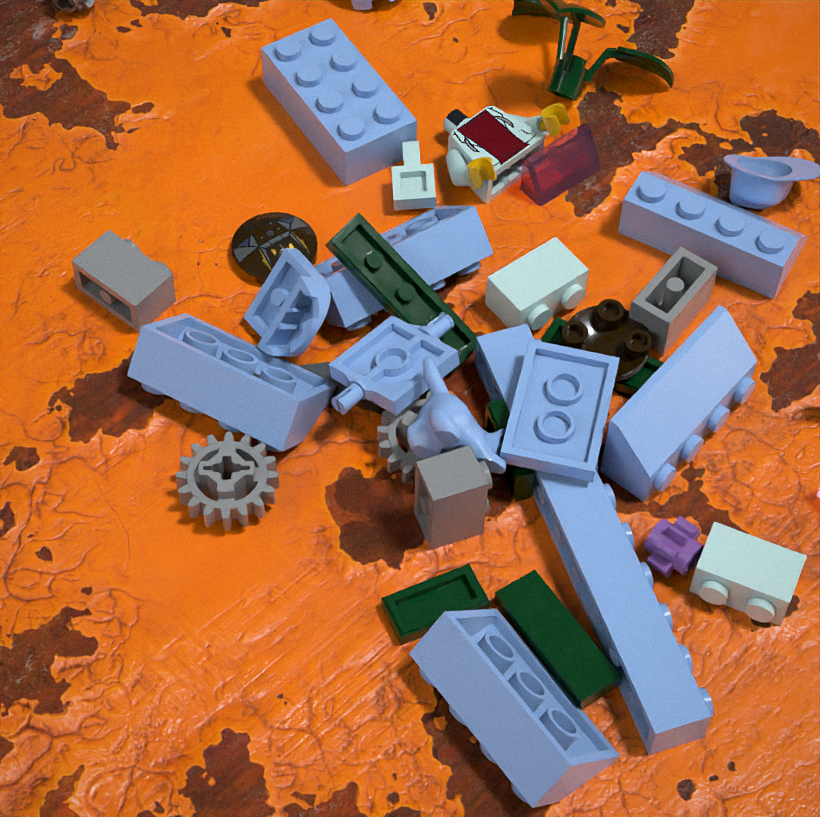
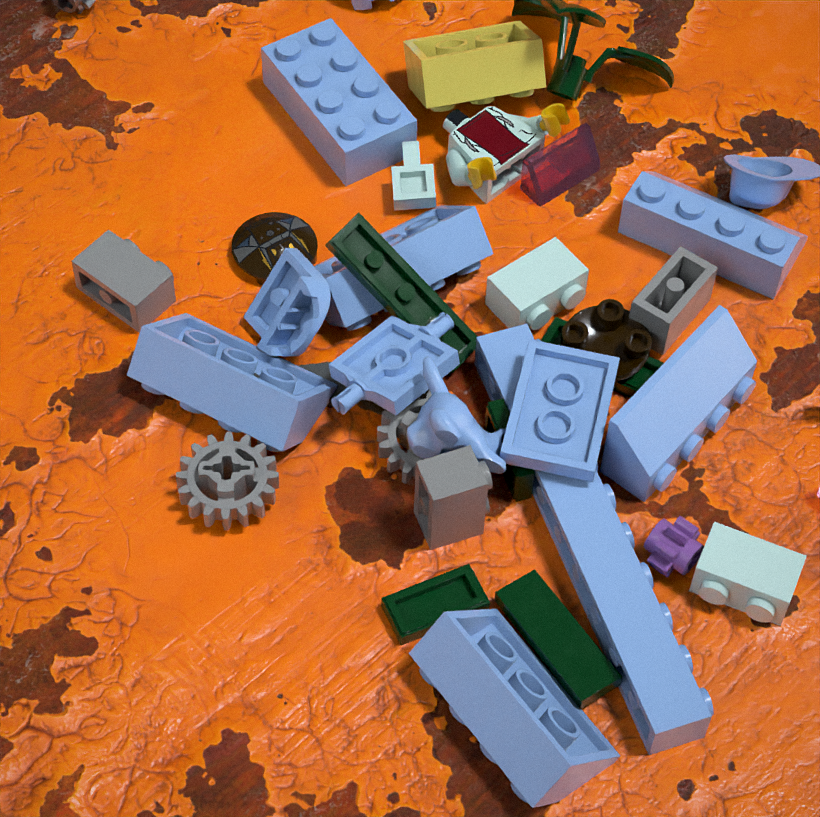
none -> light yellow brick [403,20,546,112]

